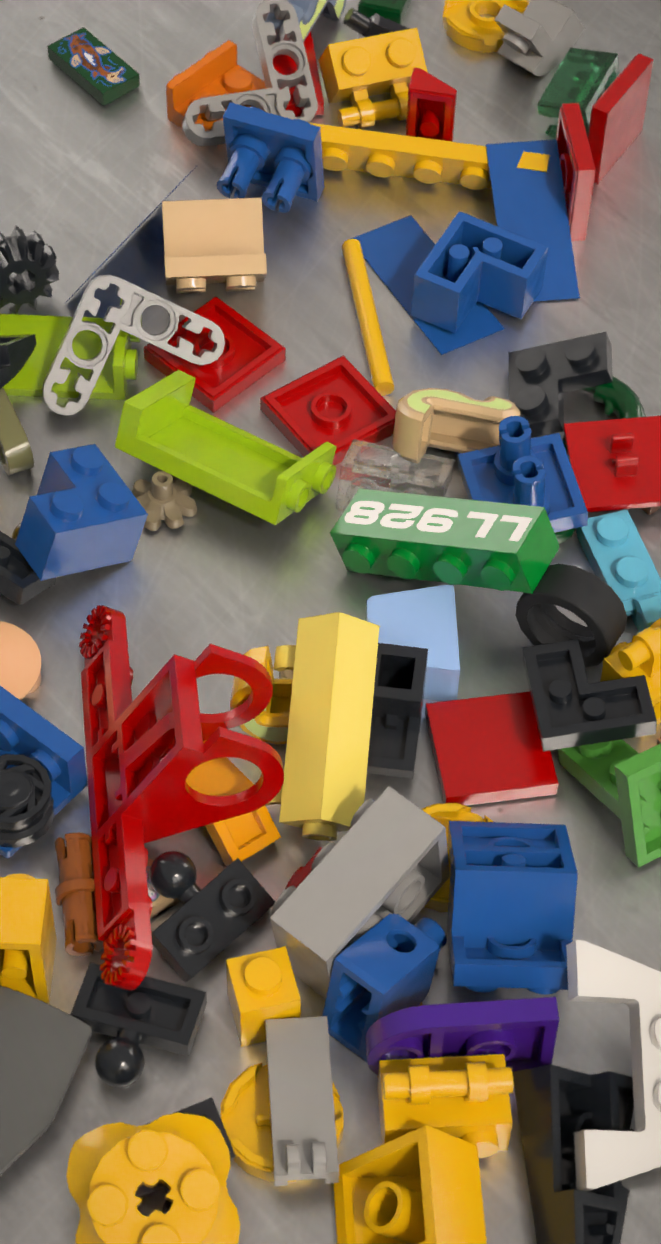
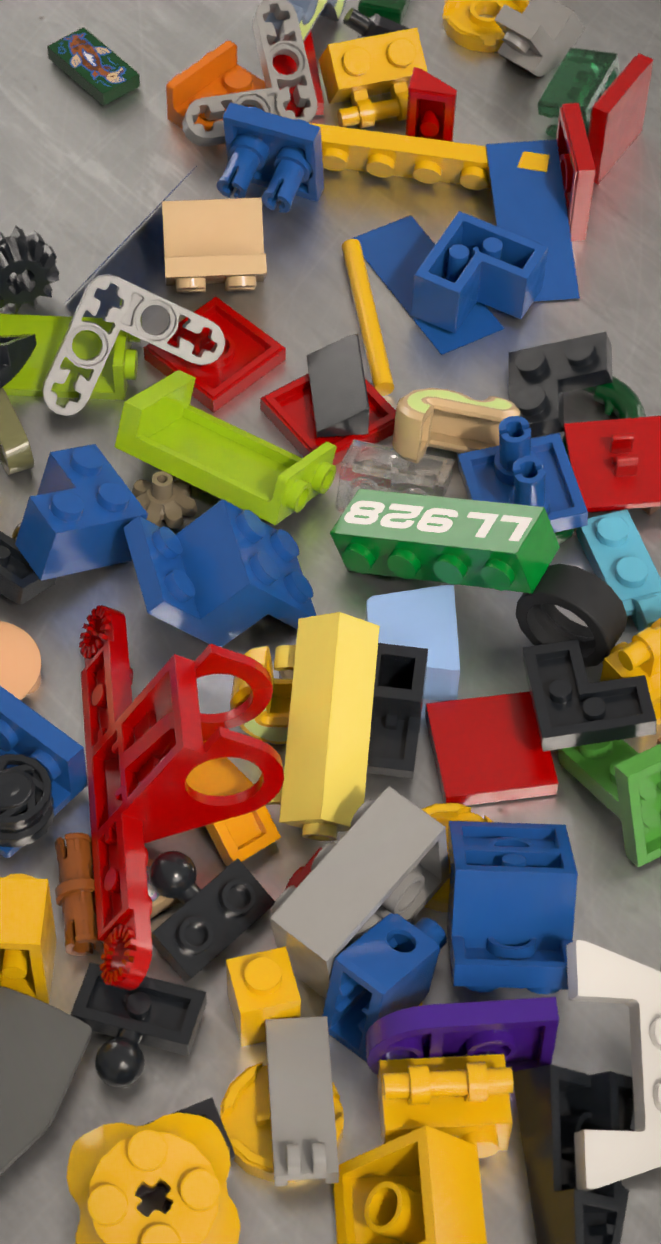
none -> blue bracket [123,499,317,647]
none -> slope [307,334,369,437]

